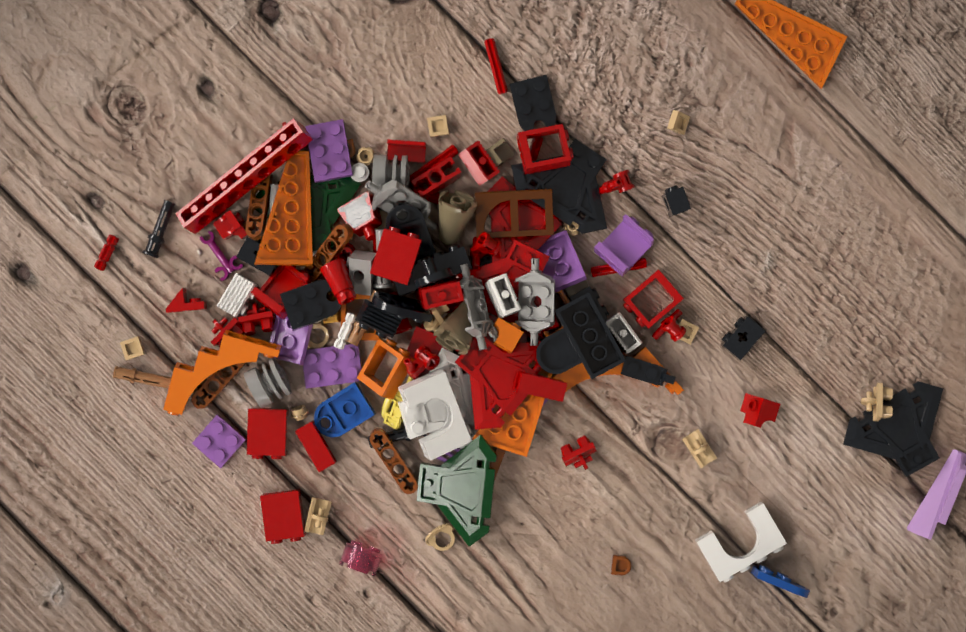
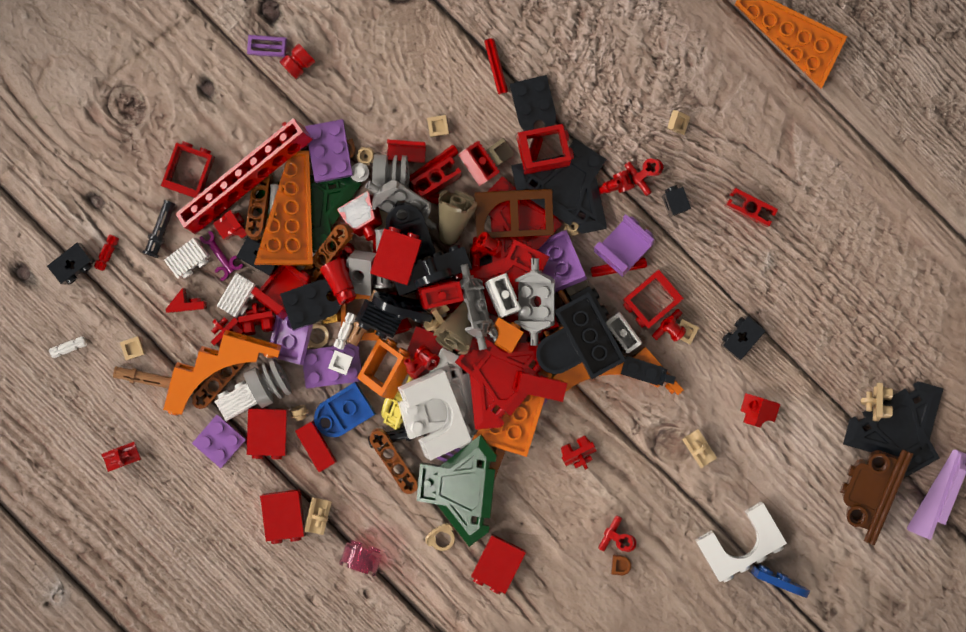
none -> black brick [47,242,95,285]
none -> white axle [49,336,87,358]
none -> red hips [101,441,141,472]
none -> red window [161,141,215,198]
none -> white brick [164,237,210,279]
none -> white brick [215,381,258,421]
none -> medium lavender tile [247,35,287,57]
none -> red wheel [279,43,316,80]
none -> white plate [328,350,353,375]
none -> red panel [471,534,526,595]
none -> red piece [598,515,637,552]
none -> red piece [625,158,664,196]
none -> red piece [724,188,778,227]
none -> reddish brown brick [840,449,913,545]

